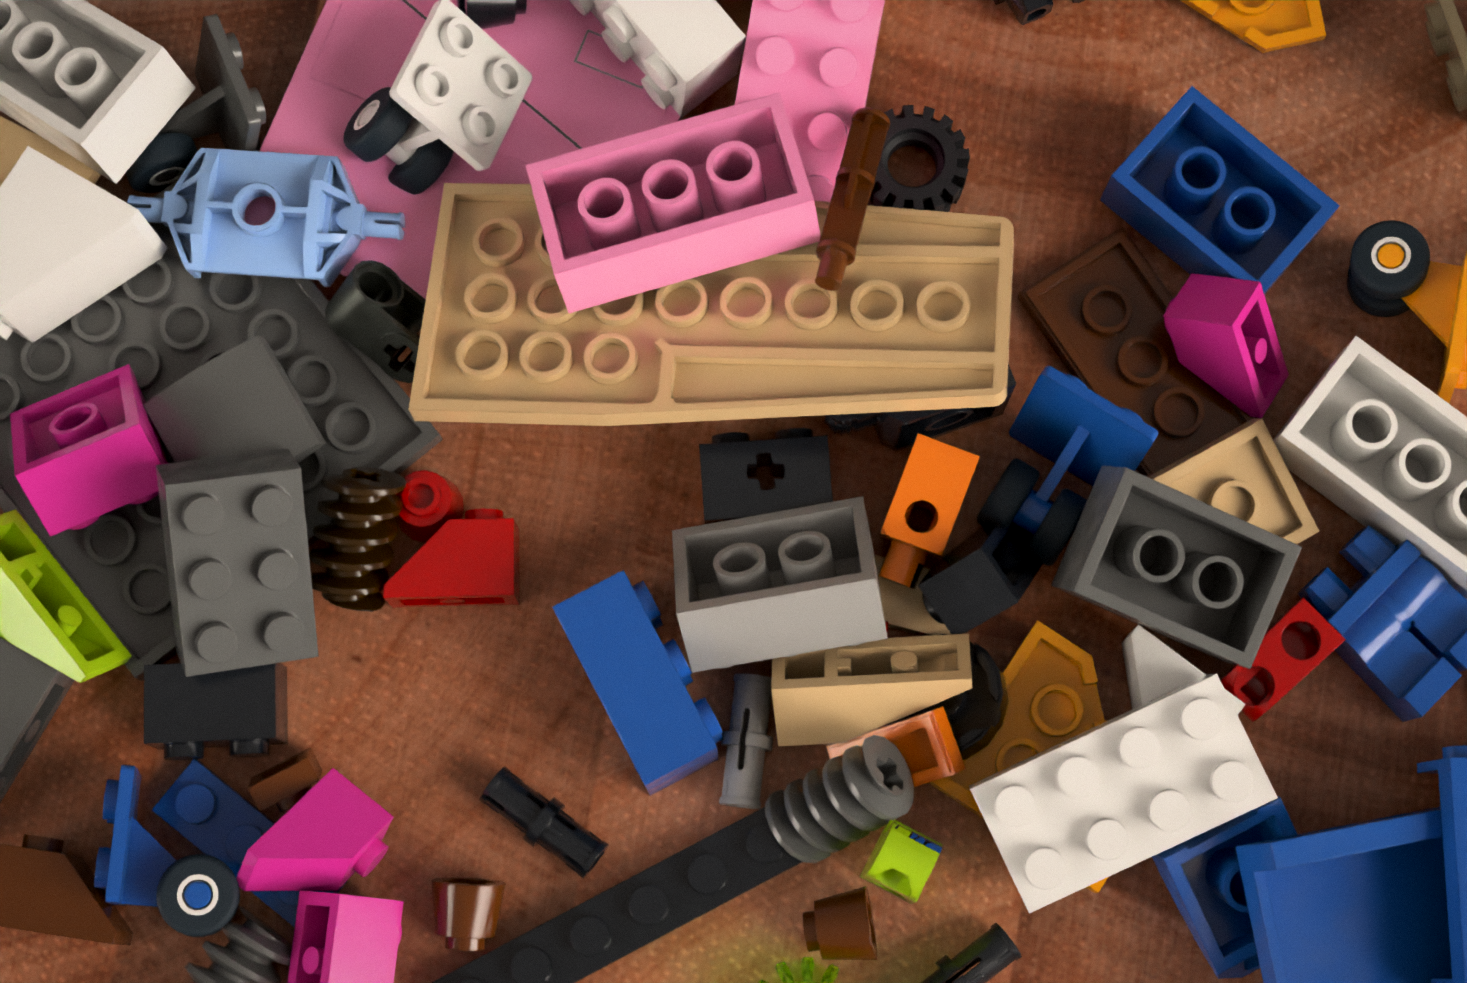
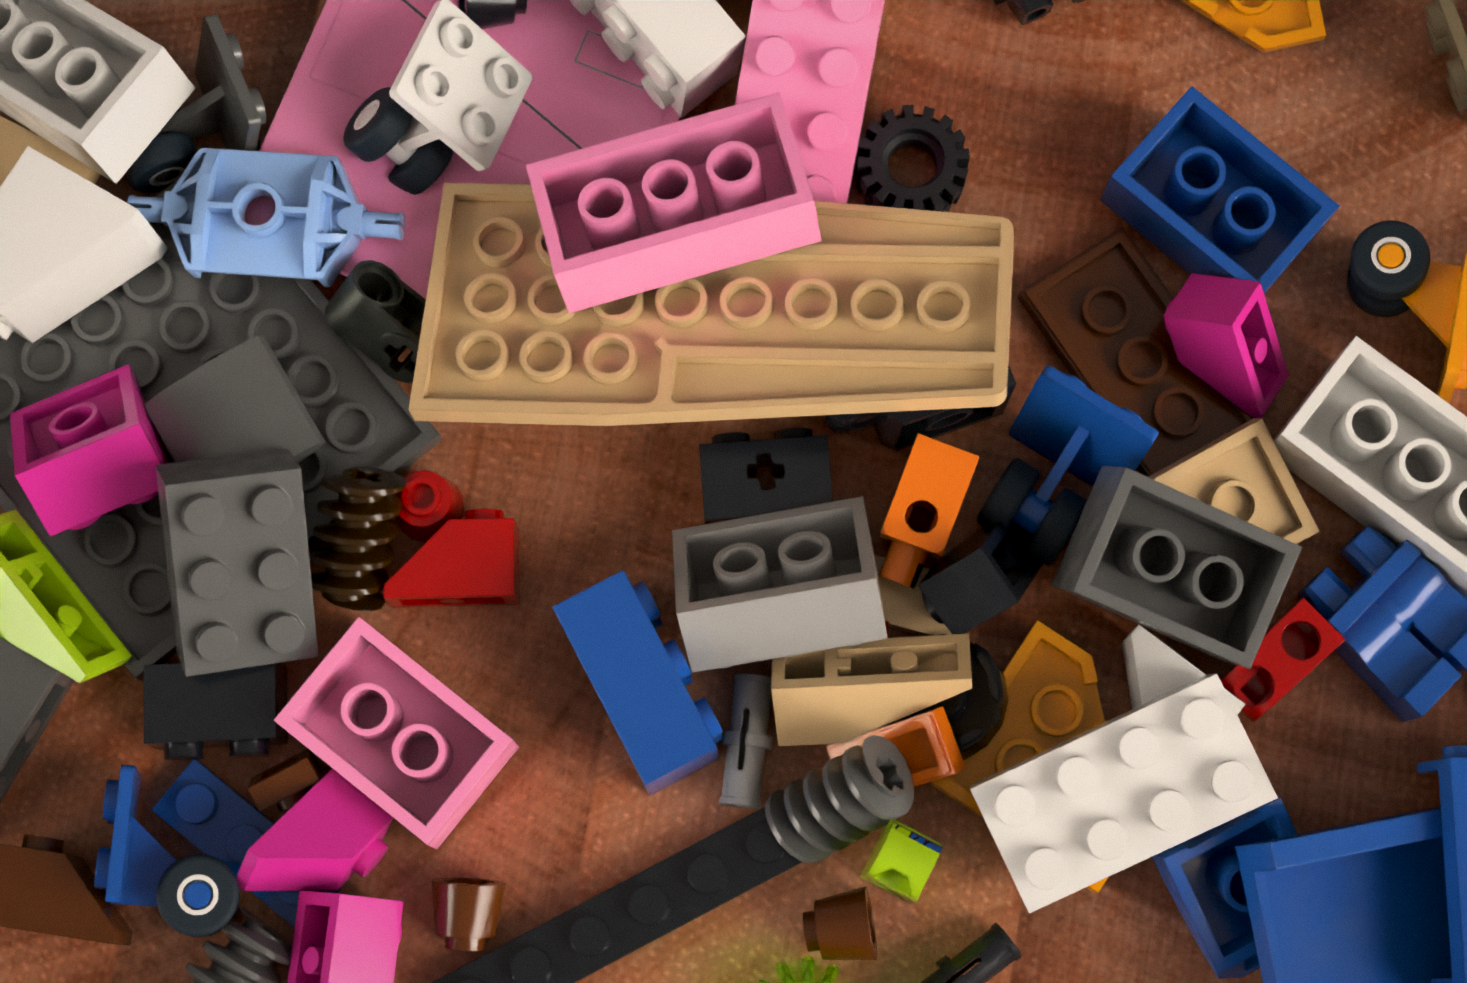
black pin [479,767,609,879] -> none
reddish brown piece [815,107,890,291] -> none
none -> bright pink brick [274,617,519,849]

